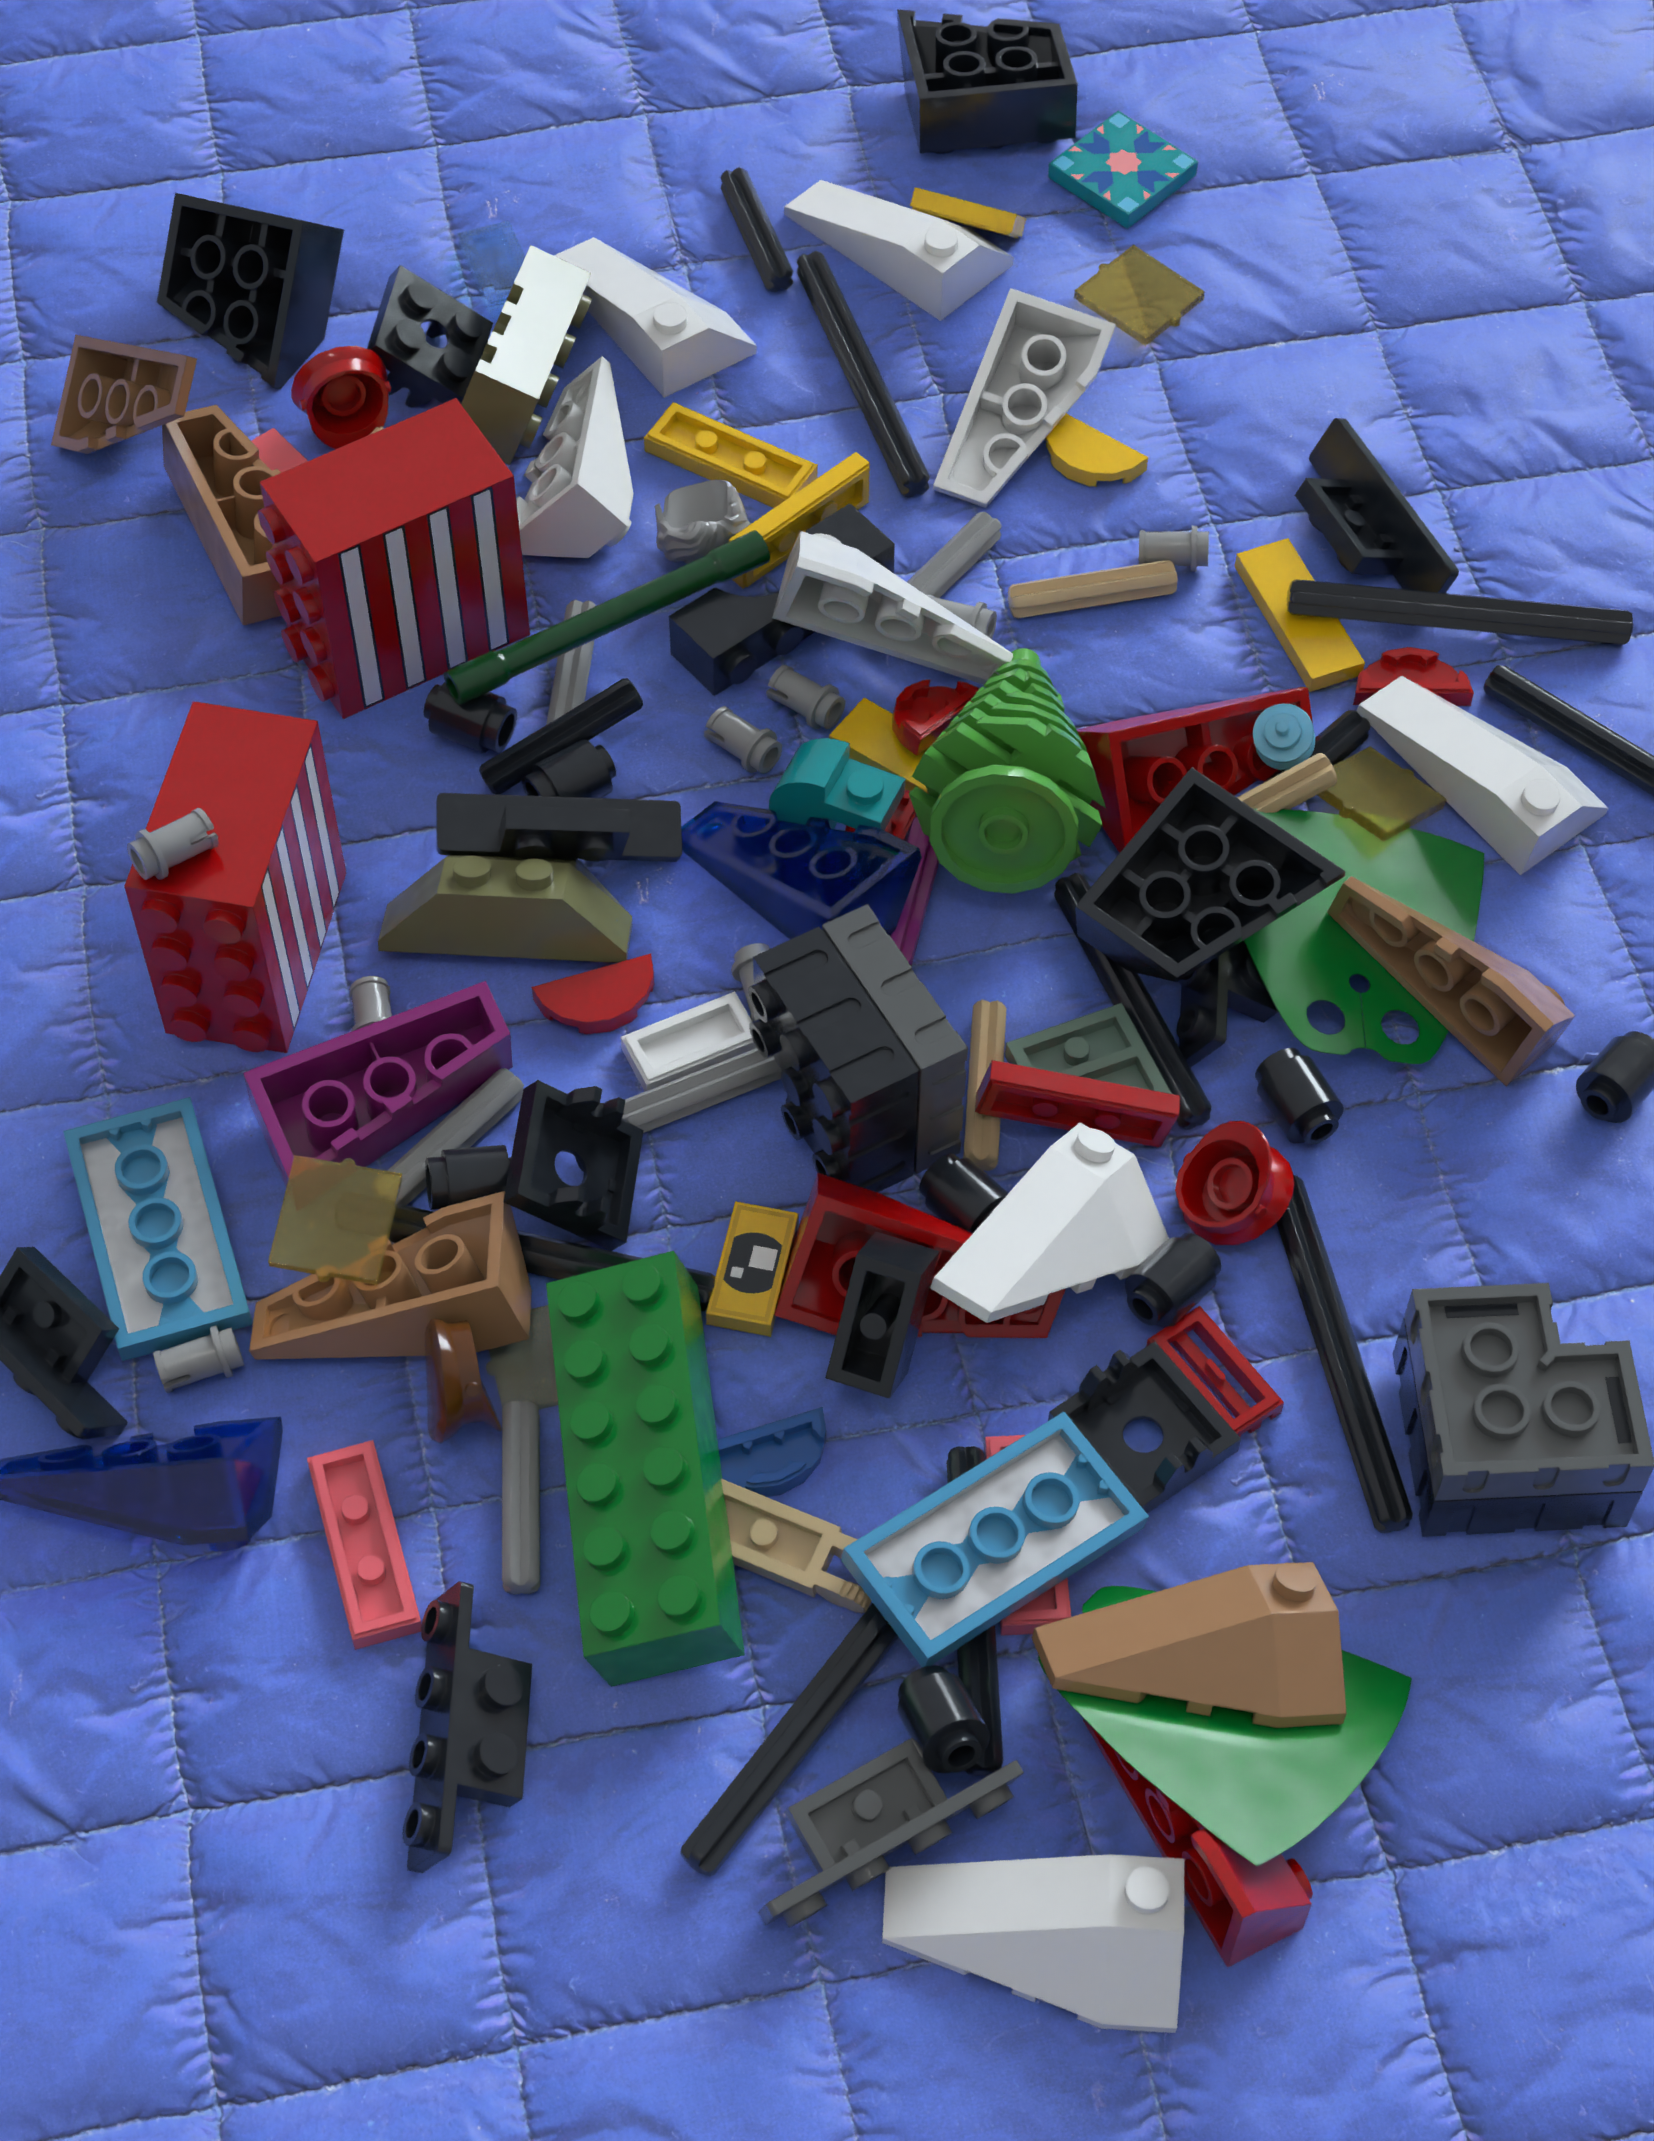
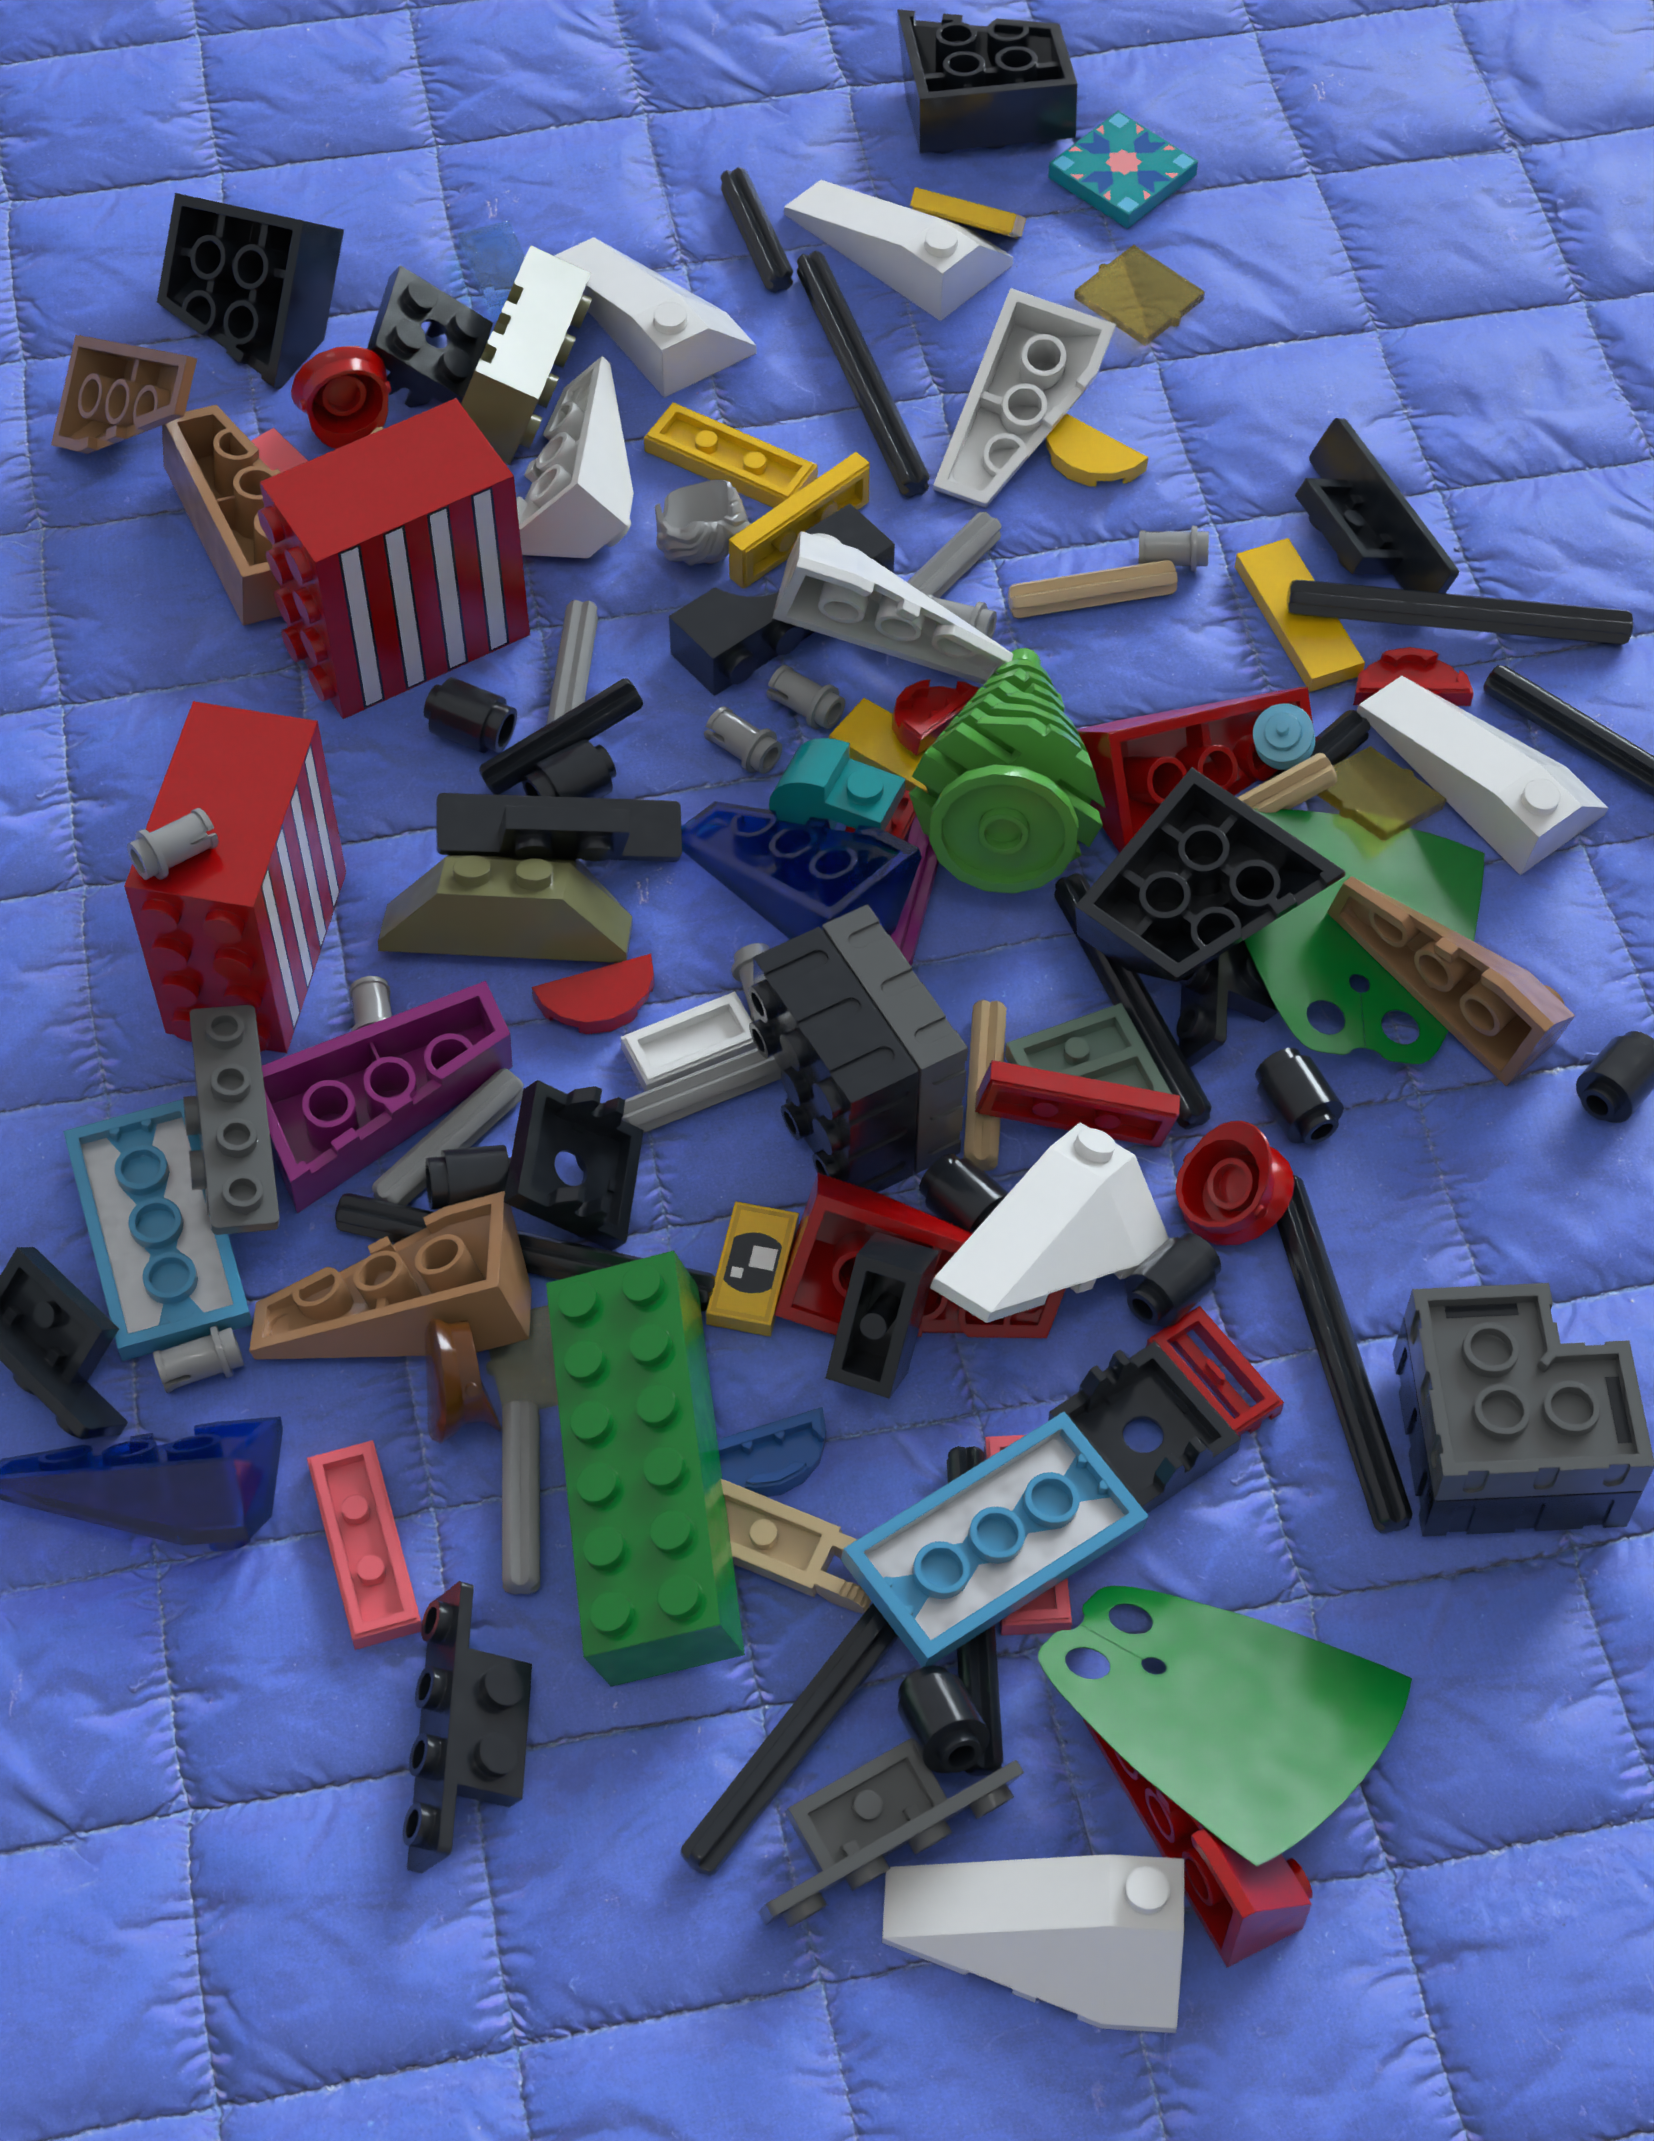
clear yellow piece [268,1155,403,1285] -> none
dark green piece [444,530,770,705] -> none
medium nougat wedge [1032,1562,1347,1728] -> none
none -> dark grey bracket [183,1005,279,1235]

